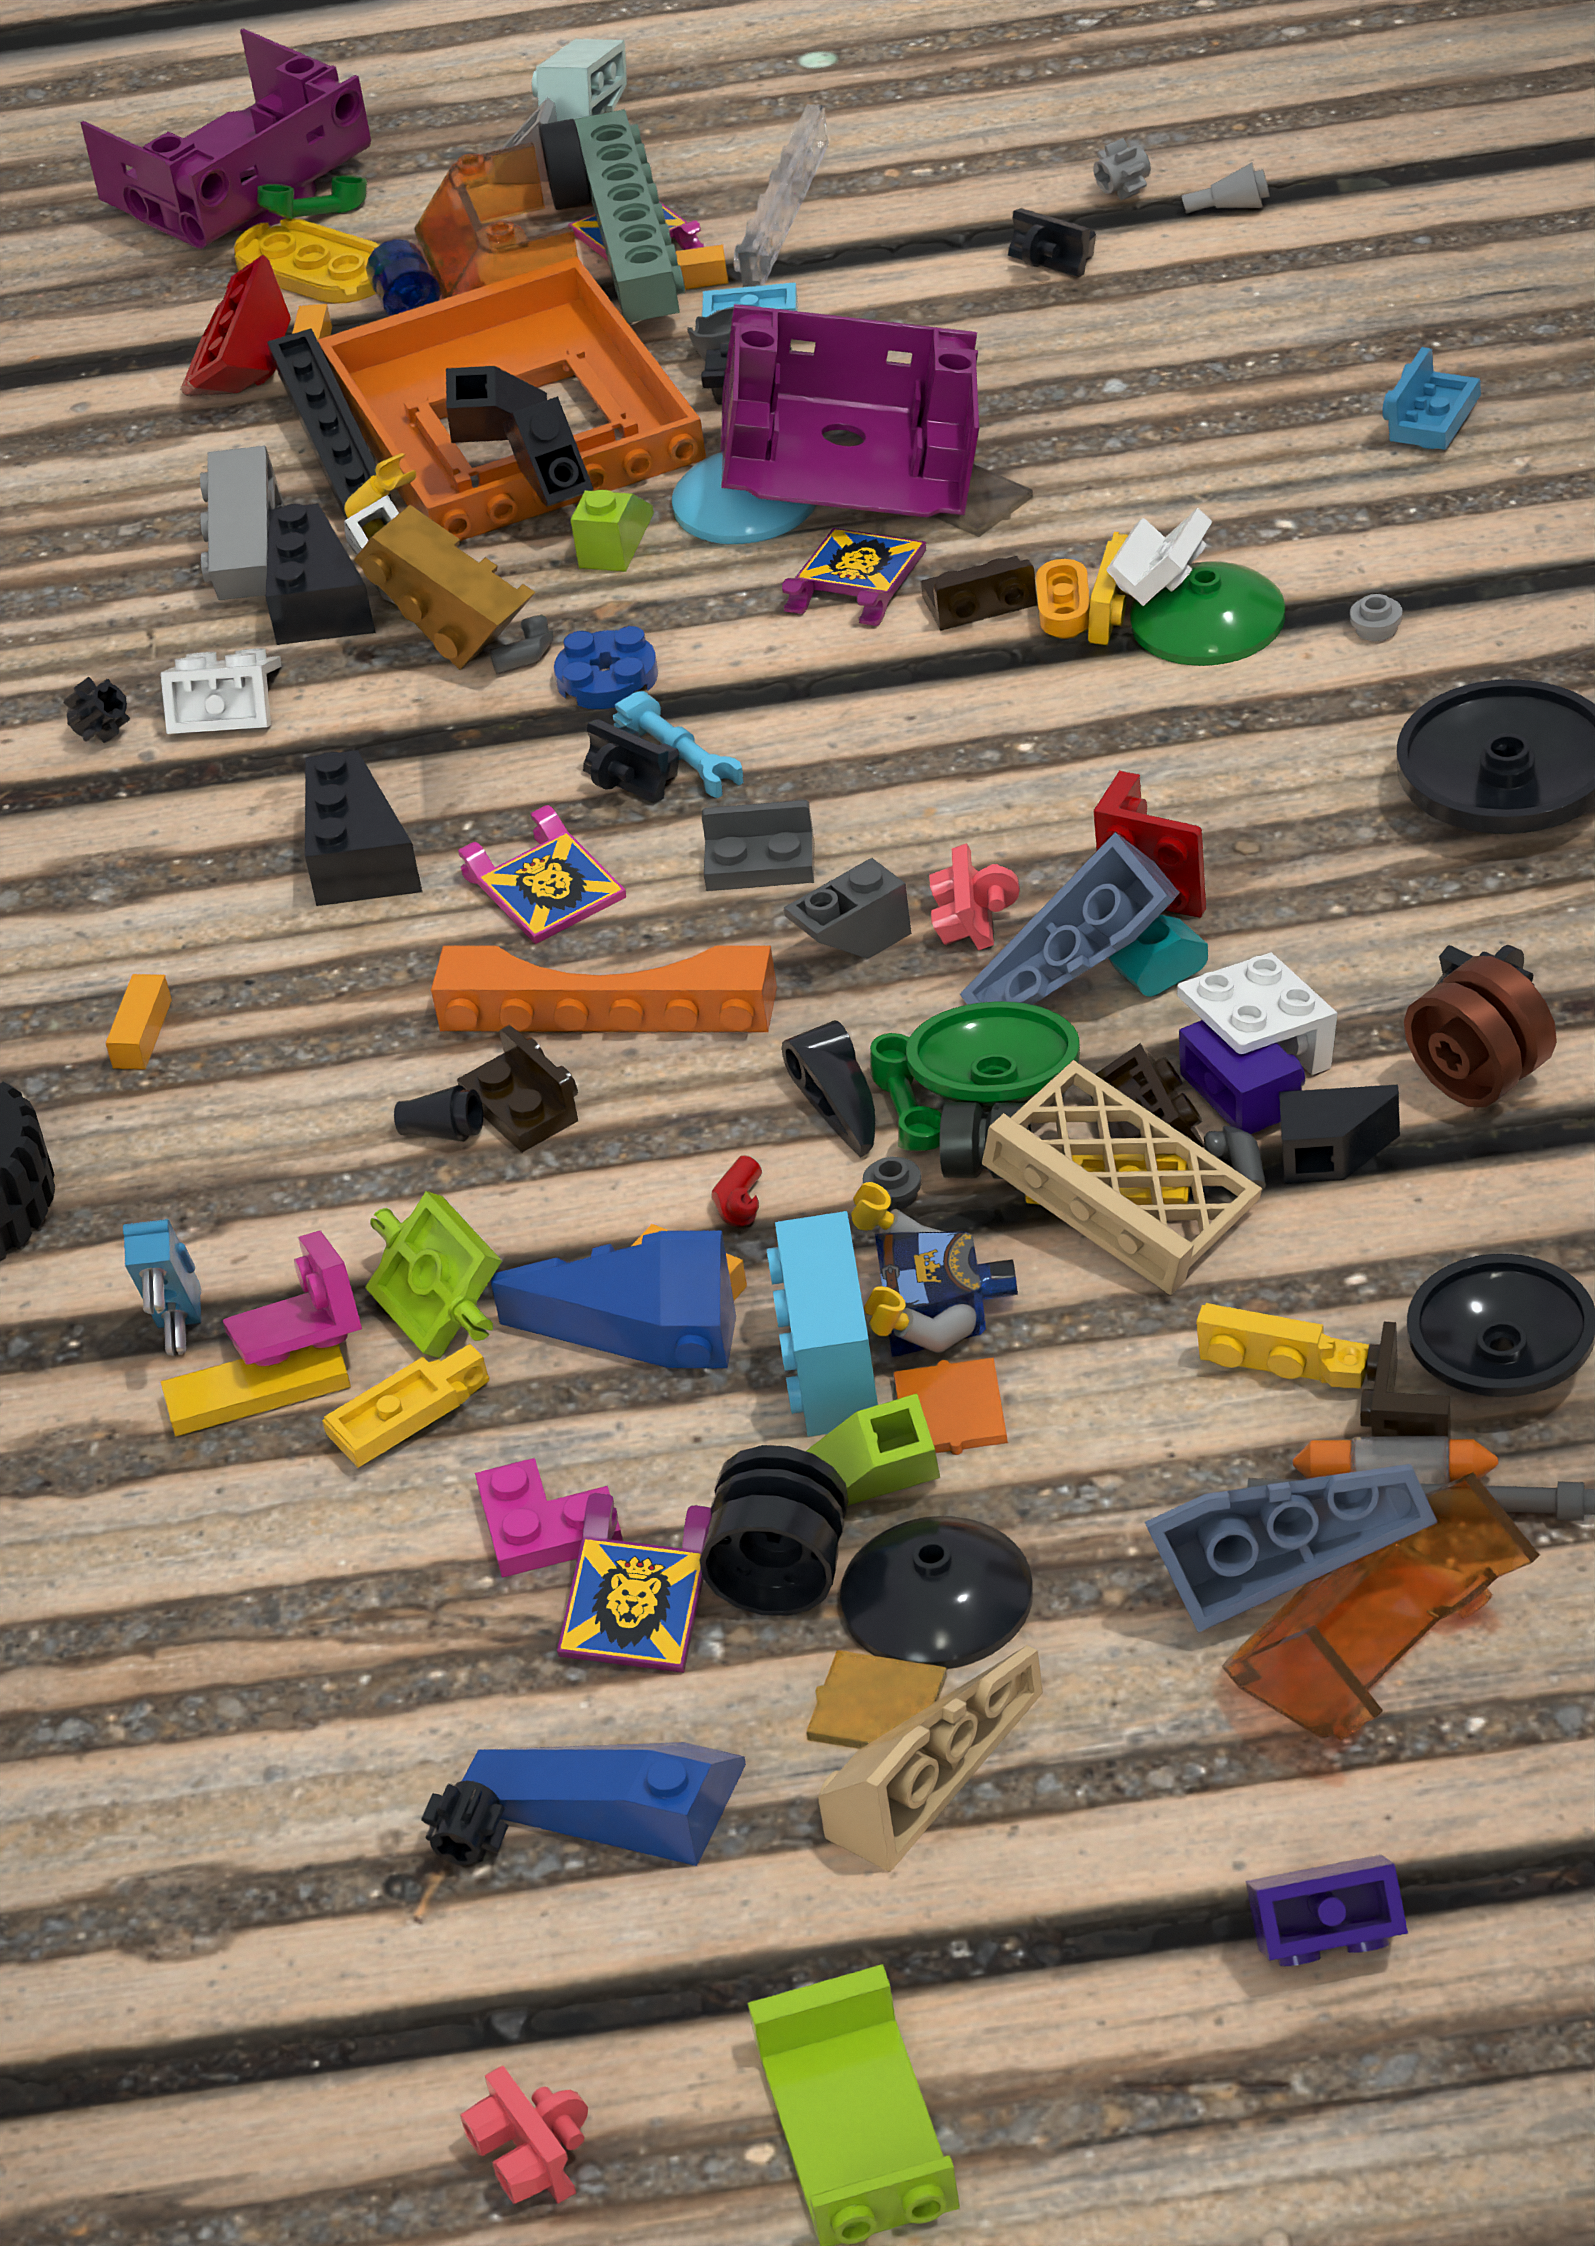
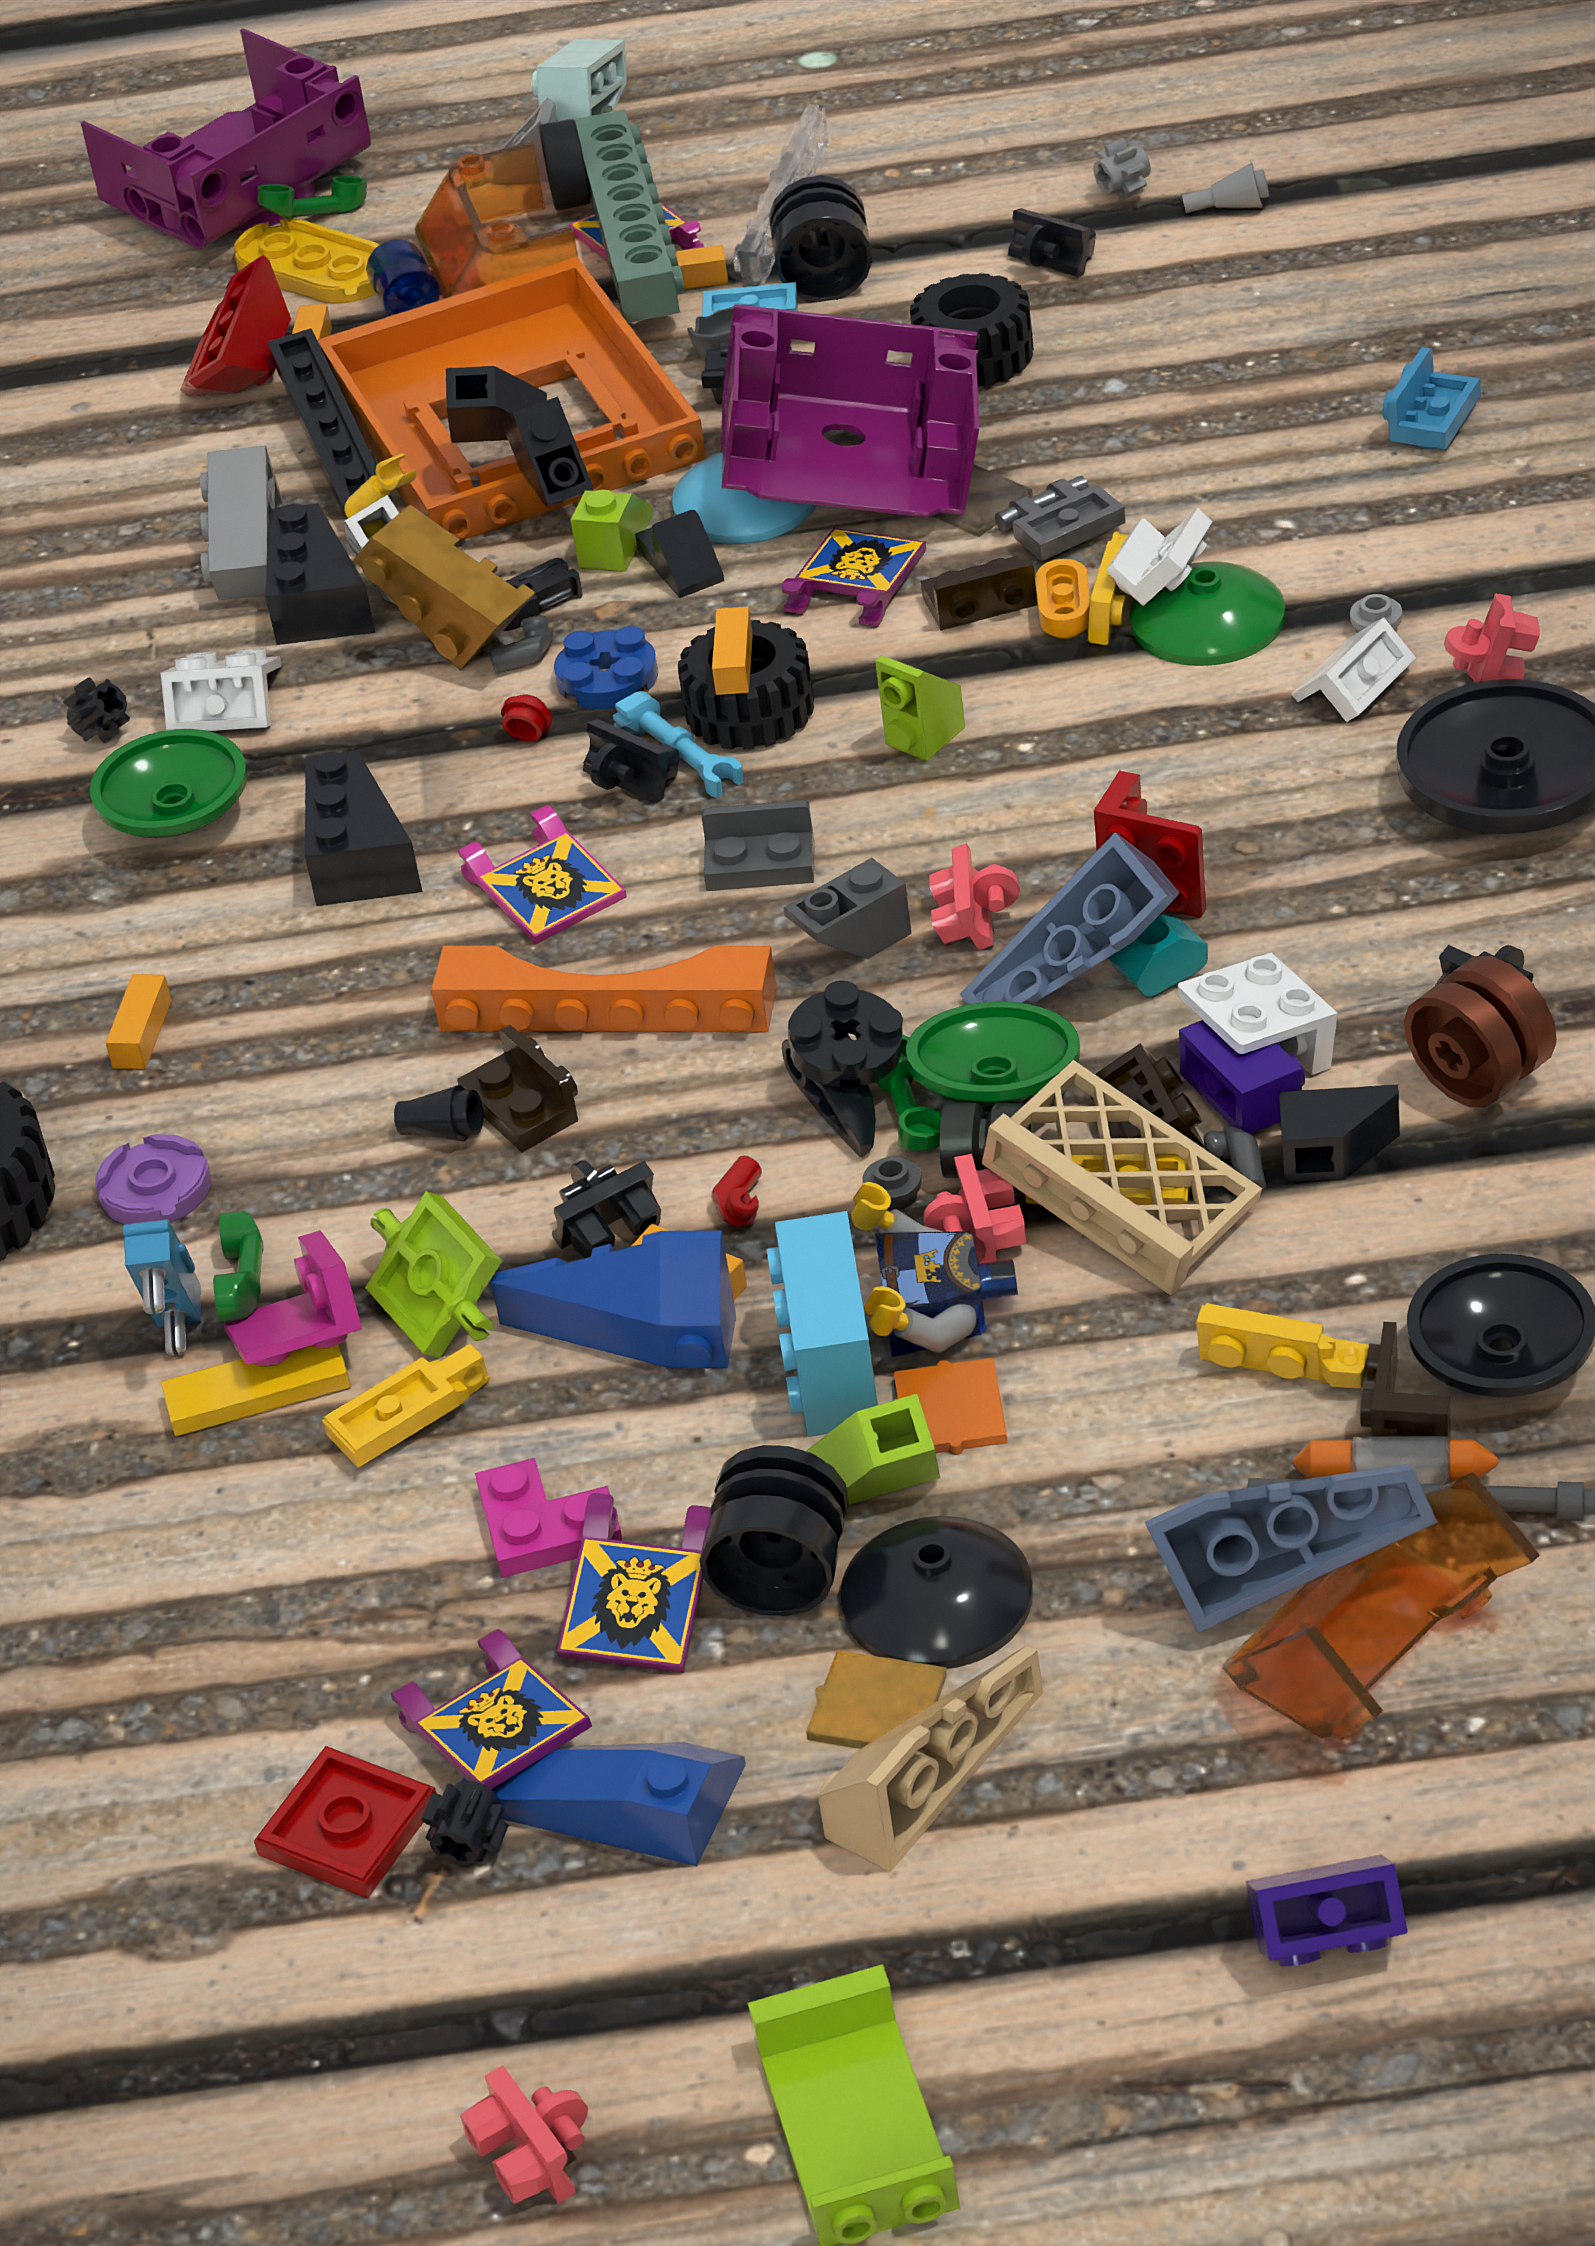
none -> green dish [90,729,248,838]
none -> medium lavender tile [95,1134,212,1224]
none -> green bar [213,1211,264,1322]
none -> red tile [254,1746,437,1899]
none -> flag [391,1629,592,1789]
none -> red plate [501,694,553,742]
none -> black piece [503,558,583,631]
none -> black hips [552,1160,661,1258]
none -> black slope [635,510,724,598]
none -> black tyre [678,620,814,750]
none -> light orange piece [712,606,753,695]
none -> black wheel [769,175,872,302]
none -> black plate [788,980,903,1087]
none -> lime slope [875,655,965,761]
none -> black tyre [910,273,1034,387]
none -> coral hips [923,1154,1026,1272]
none -> flat silver plate [995,476,1126,561]
none -> white panel [1291,617,1416,722]
none -> coral hips [1444,593,1540,683]

